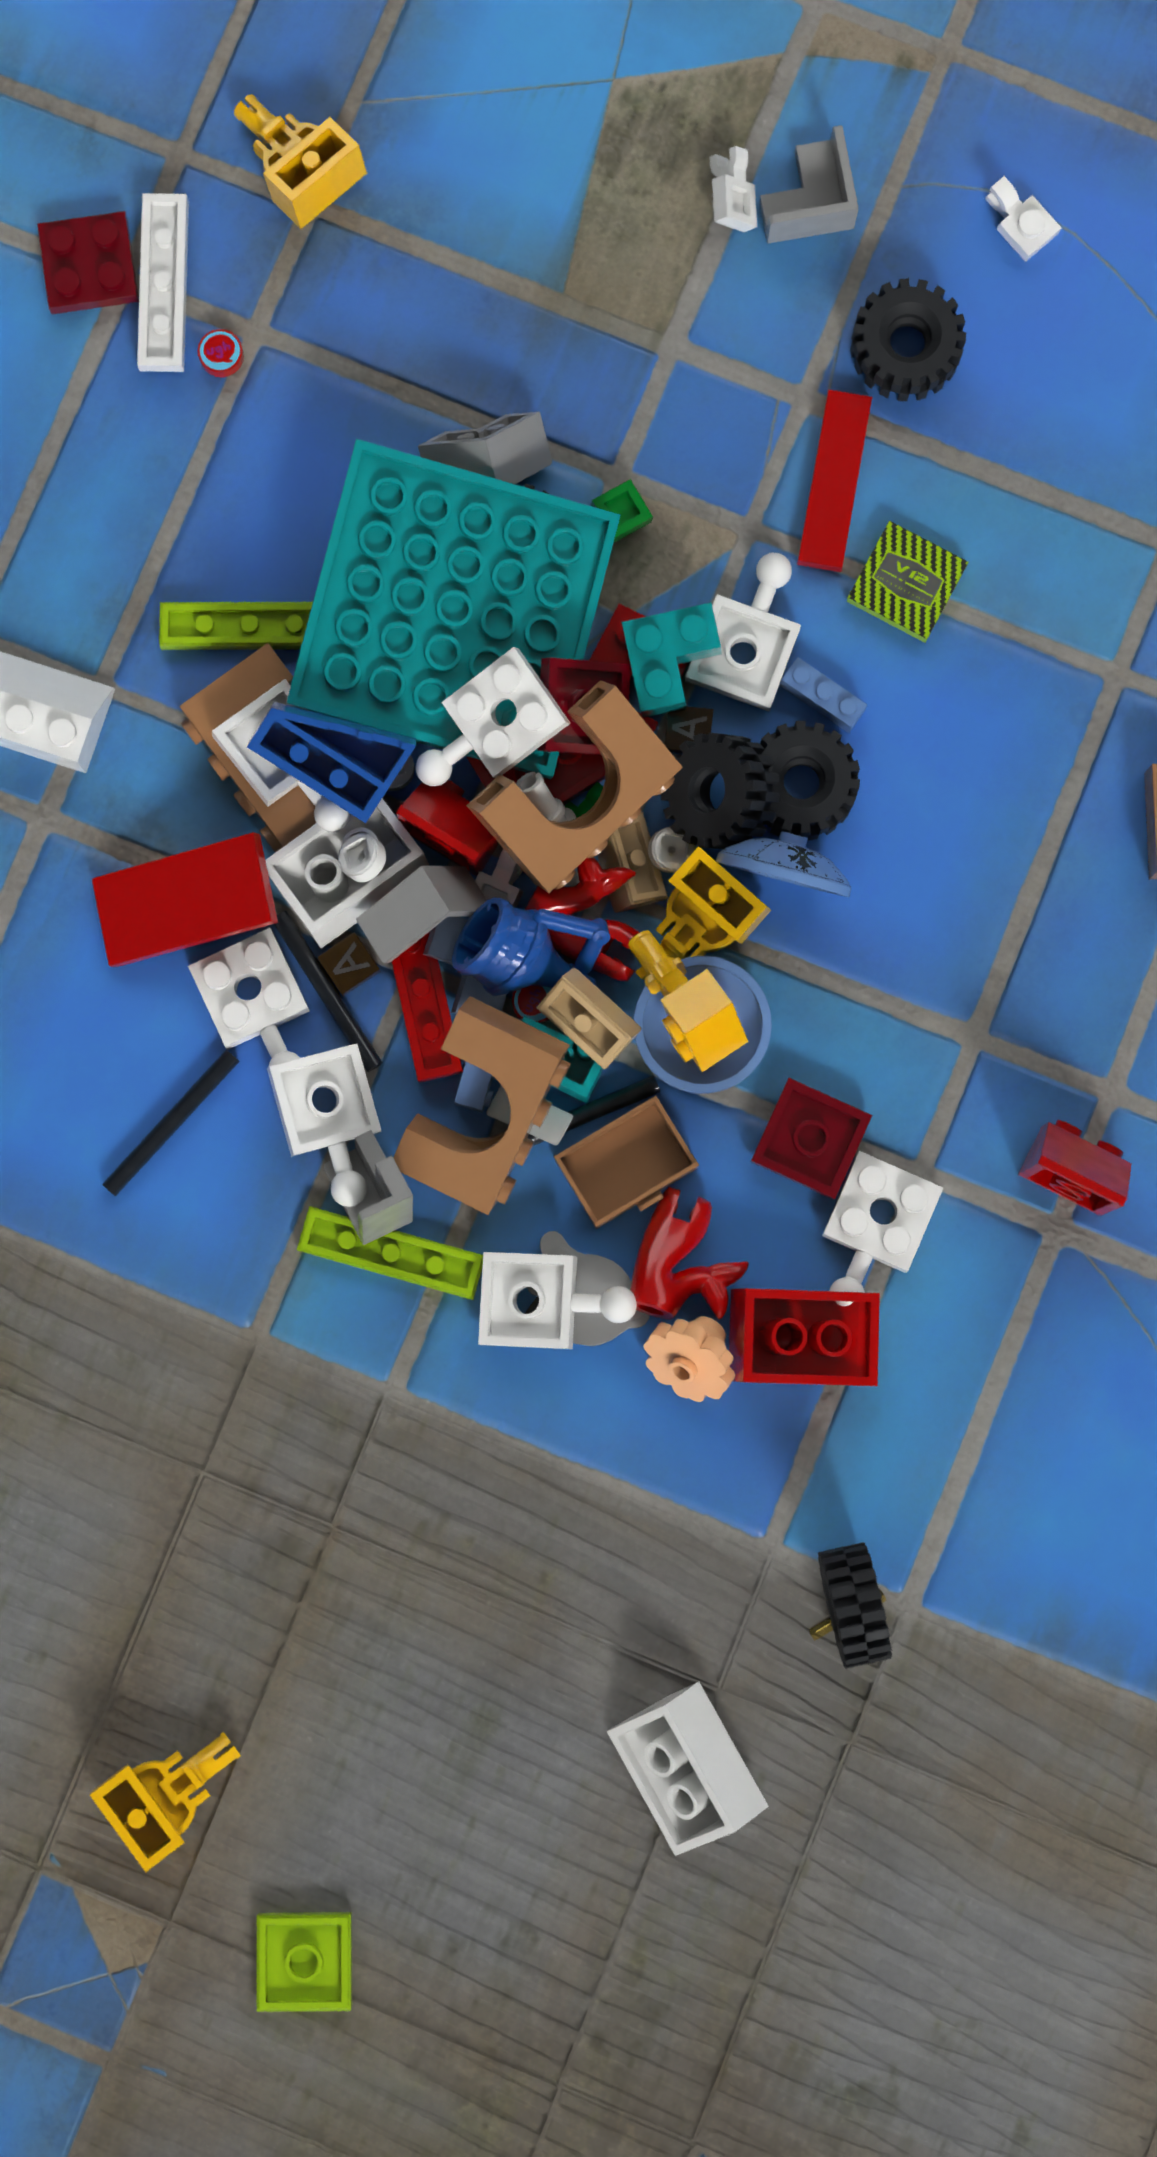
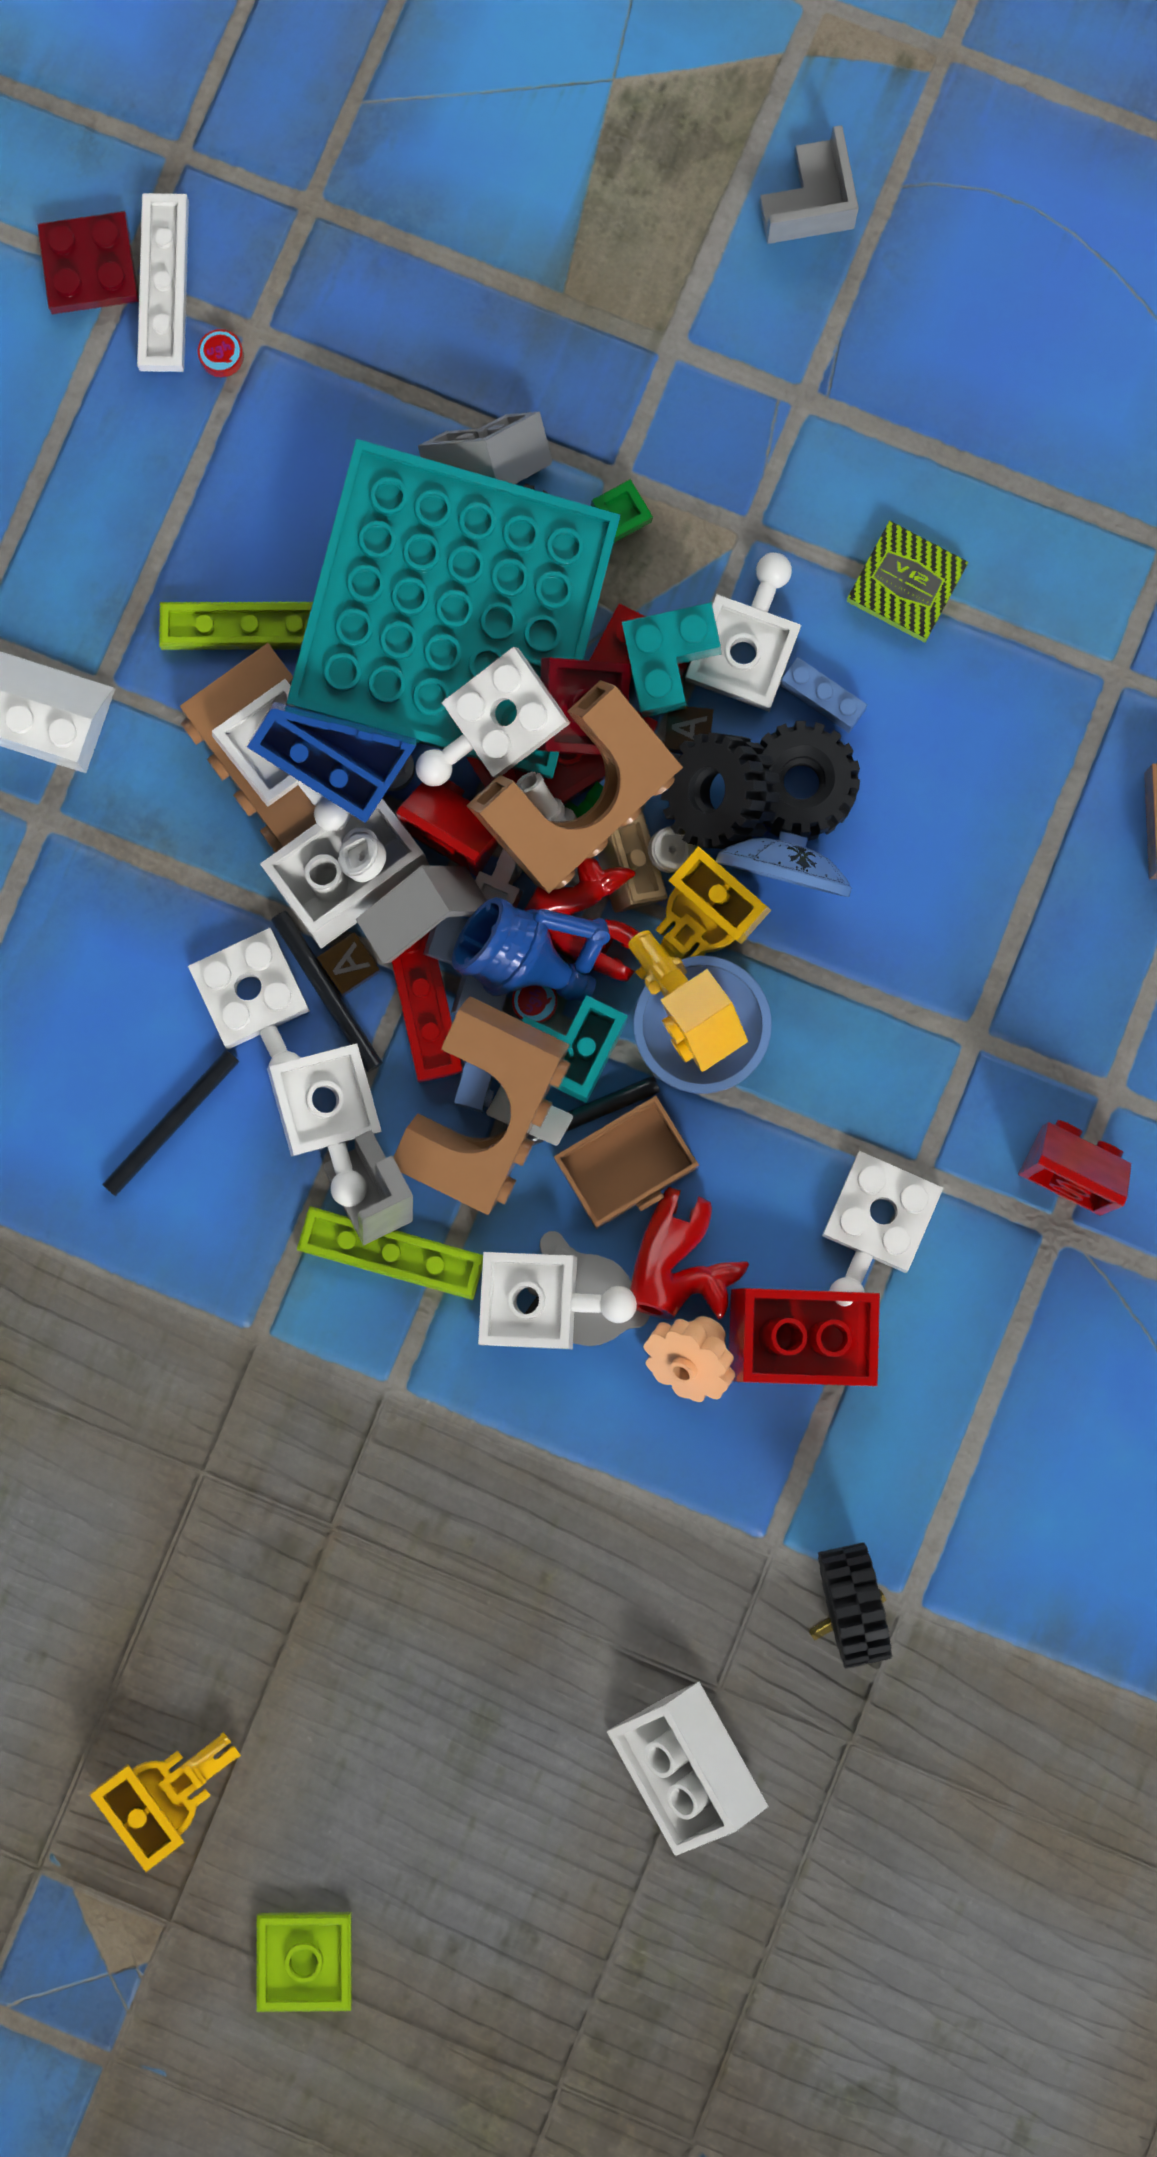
red tile [91,832,278,967] -> none
yellow brick [234,94,367,229] -> none
tan slope [536,968,642,1070] -> none
white plate [710,146,757,232] -> none
dark red plate [750,1078,873,1200] -> none
red tile [797,389,872,572] -> none
black tyre [850,278,966,402] -> none
white plate [985,176,1061,262] -> none

